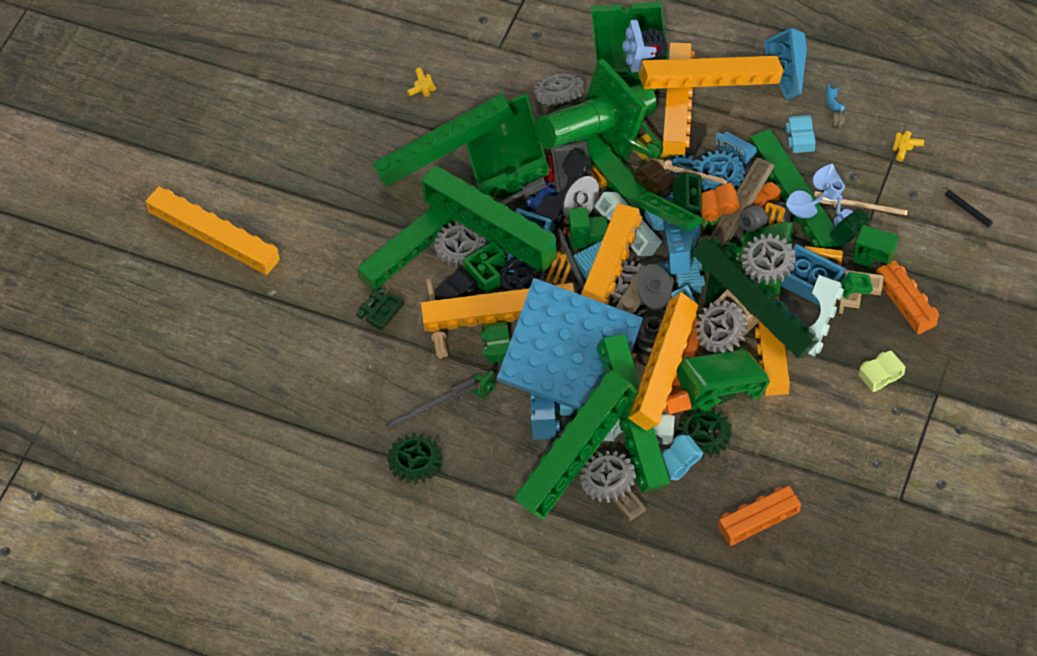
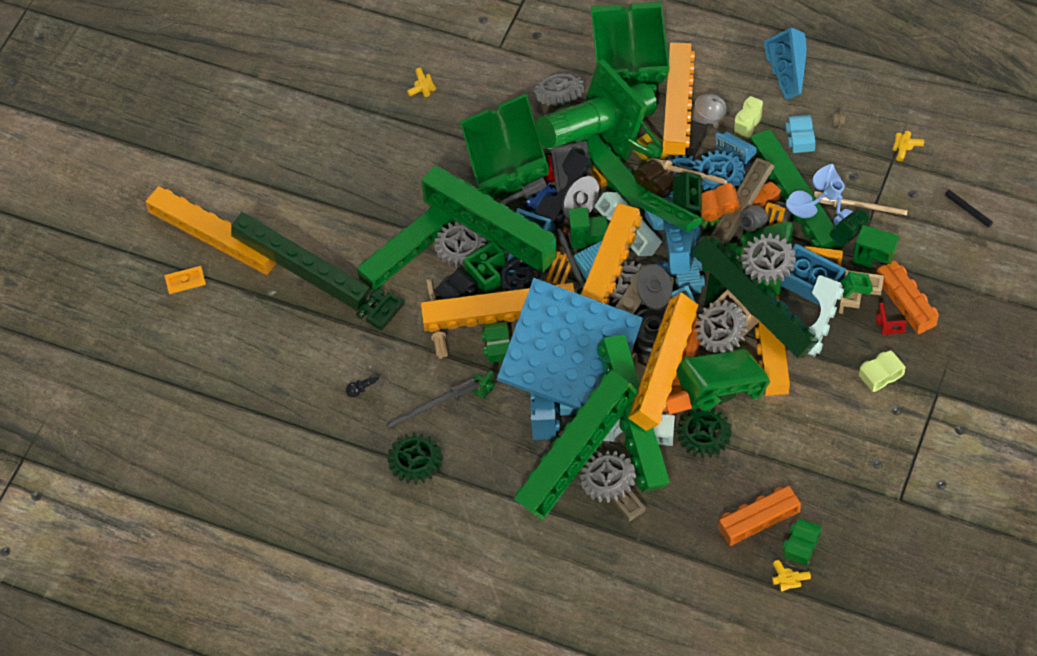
green brick [373,93,515,187] -> none
light blue plate [623,20,668,72] -> none
light orange brick [638,56,784,89] -> none
medium azure brick [661,435,703,481] -> none
dark azure piece [825,84,845,112] -> none
none -> light orange plate [164,266,206,294]
none -> dark green brick [231,212,369,311]
none -> black bar [346,375,380,397]
none -> light grey helmet [690,93,727,131]
none -> yellowish green brick [734,96,763,140]
none -> yellow piece [772,560,811,592]
none -> green brick [782,518,822,566]
none -> red bracket [876,303,907,335]

